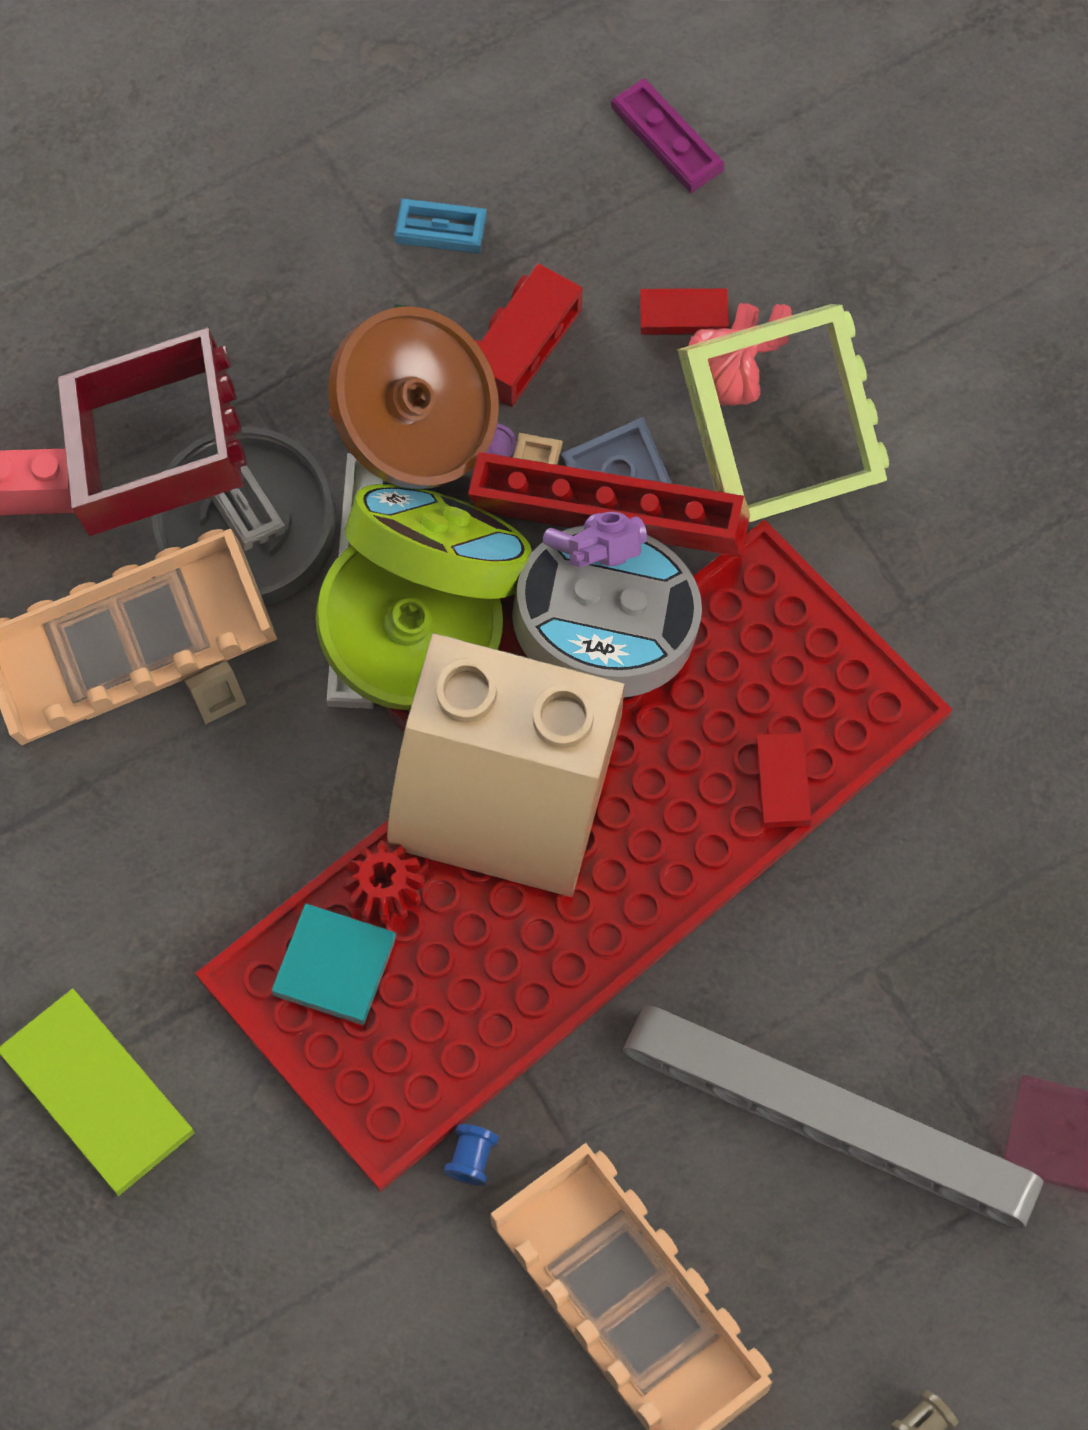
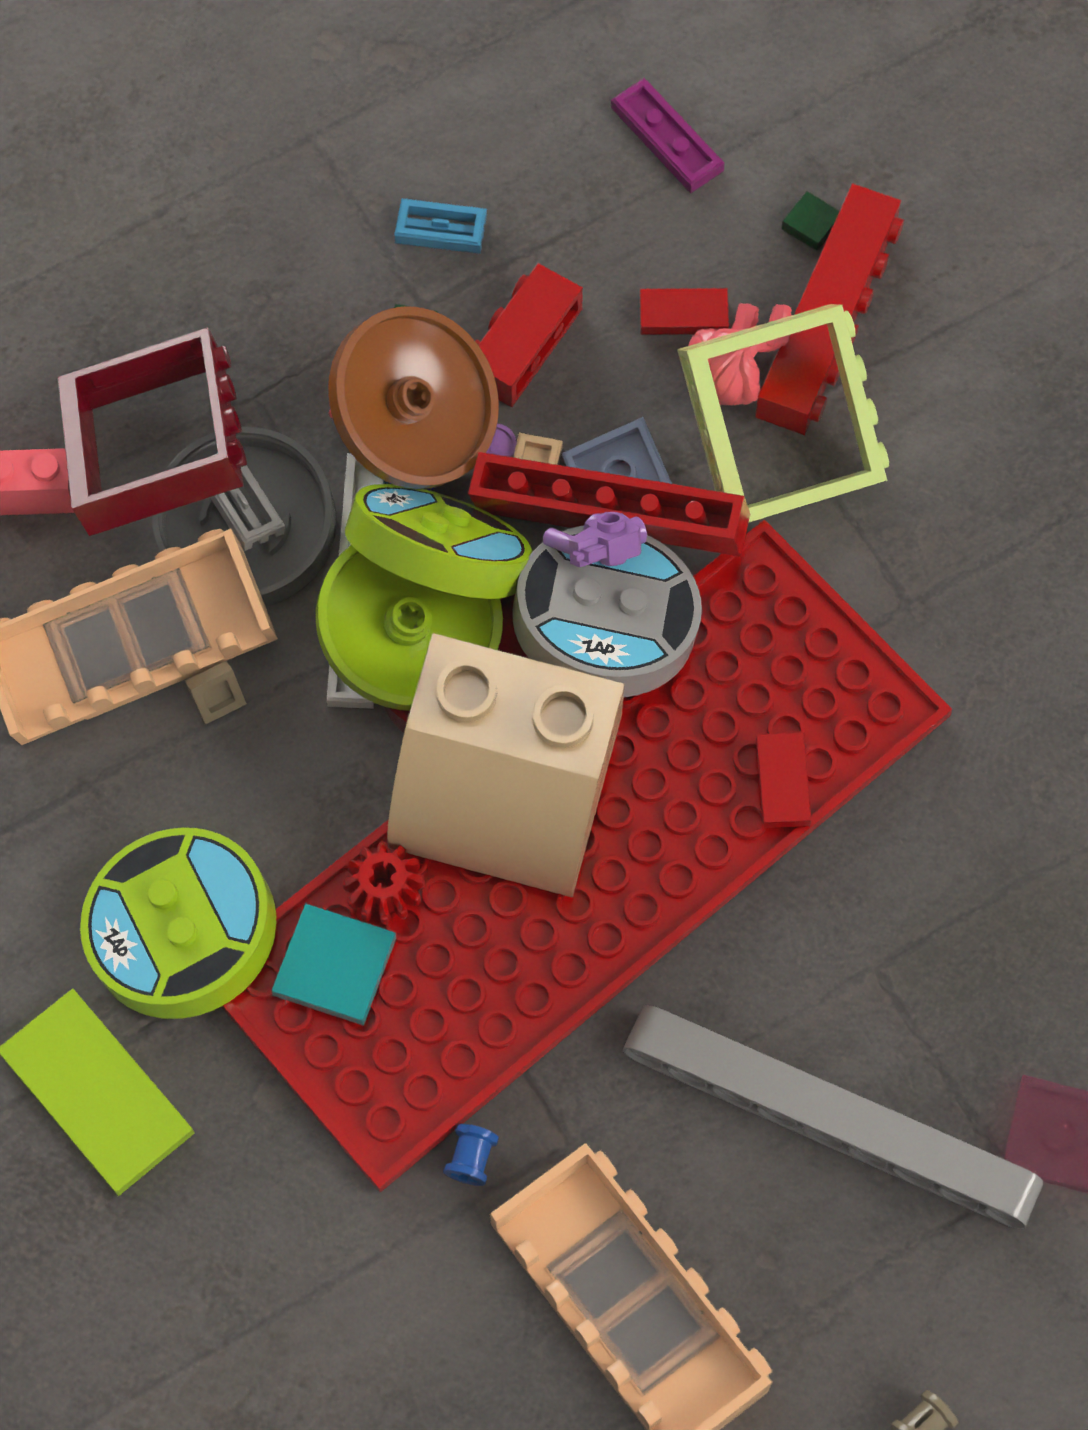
none -> brick [80,828,276,1019]
none -> red brick [755,183,904,436]
none -> dark green tile [781,191,840,251]

